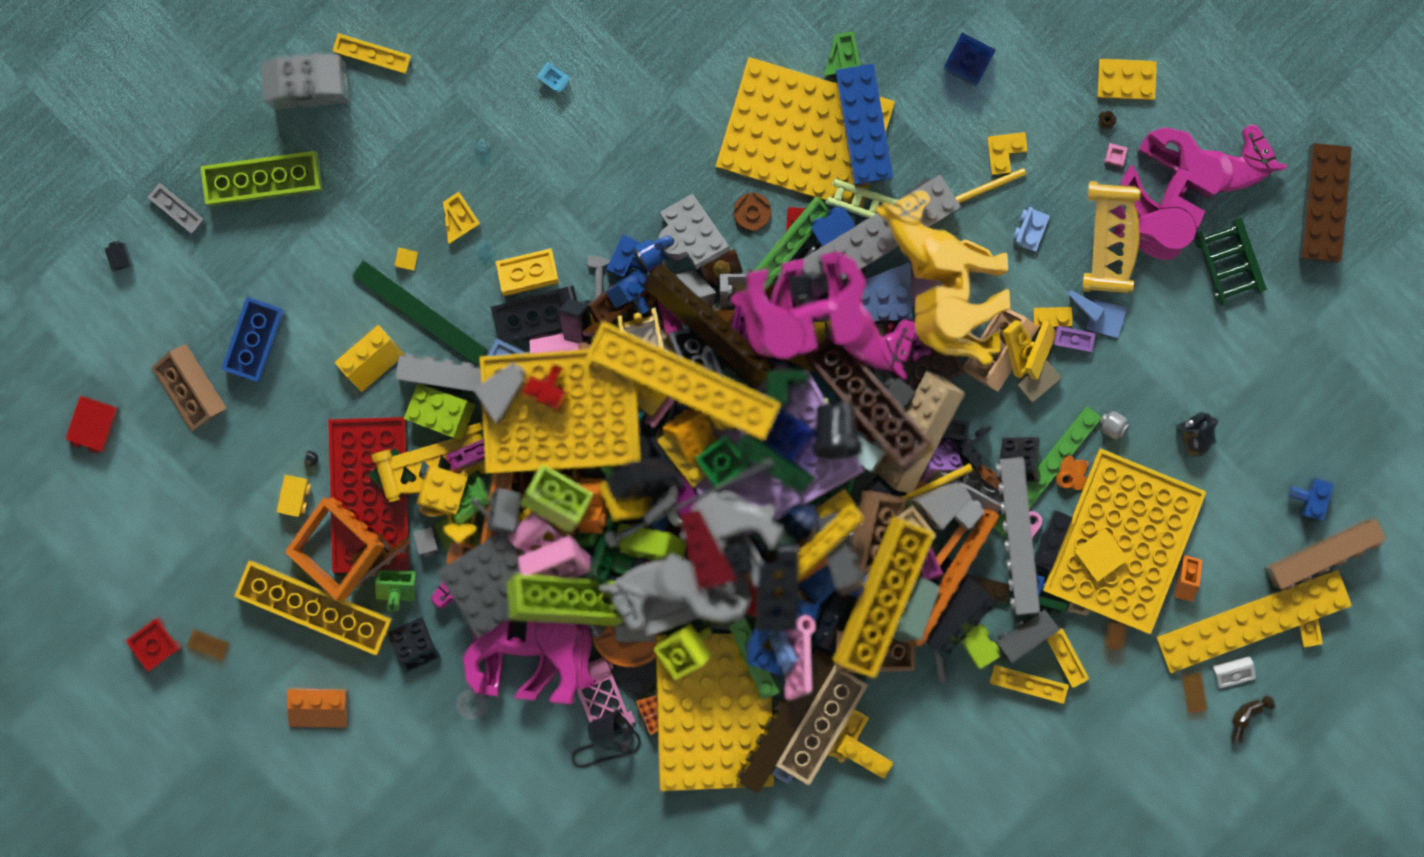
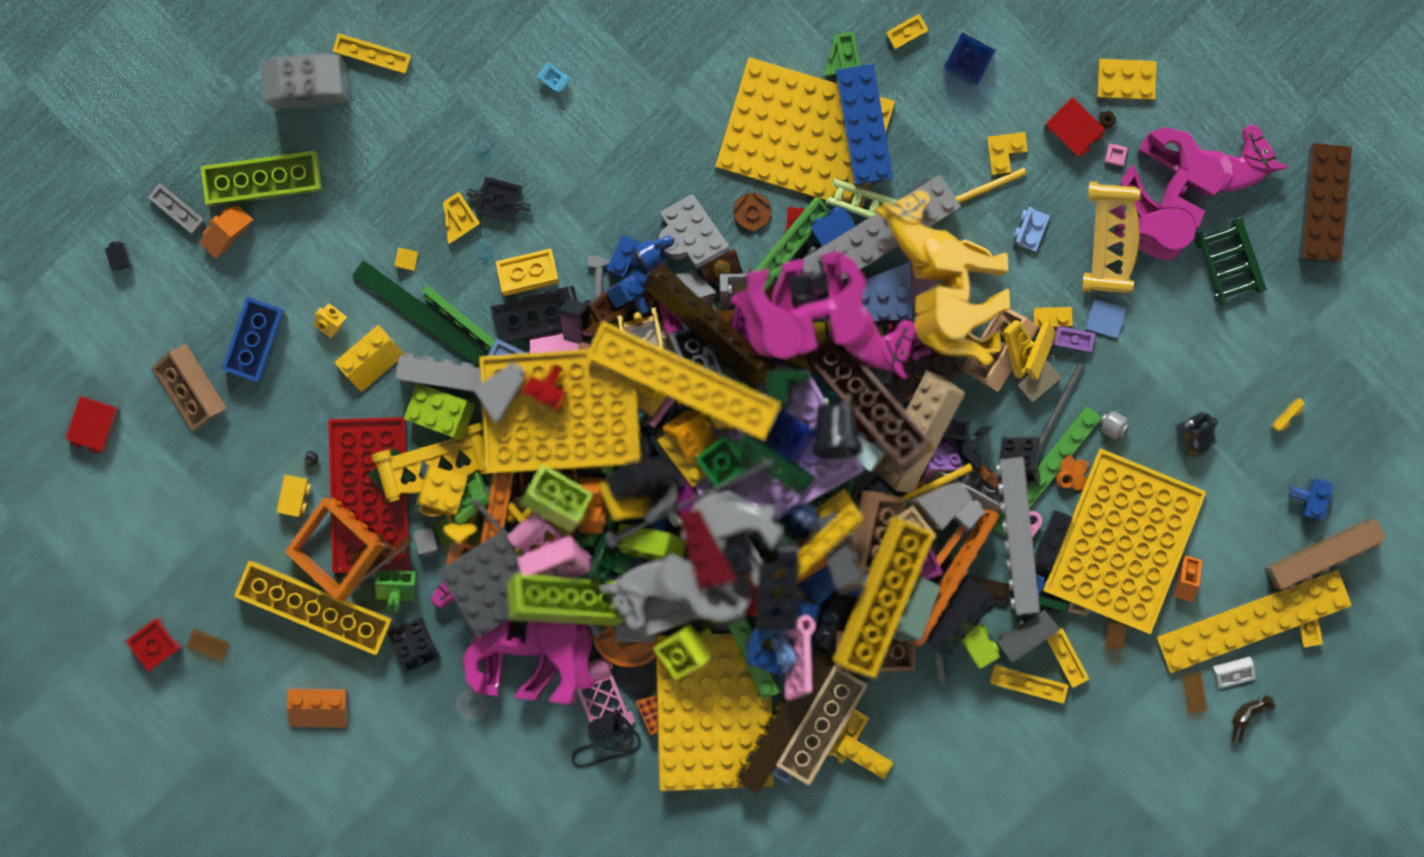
magenta plate [446,439,485,474] -> none
dark grey brick [486,488,521,535] -> none
dark grey brick [884,375,916,407] -> none
medium blue slope [1068,290,1104,323] -> none
yellow tile [1074,528,1128,582] -> none
none -> orange brick [200,204,253,259]
none -> yellow brick [313,303,347,338]
none -> bright green plate [423,285,495,351]
none -> black plate [467,176,532,224]
none -> yellow plate [886,14,929,50]
none -> flat silver bar [1038,363,1085,455]
none -> red panel [1044,97,1105,158]
none -> yellow plate [1270,398,1305,432]

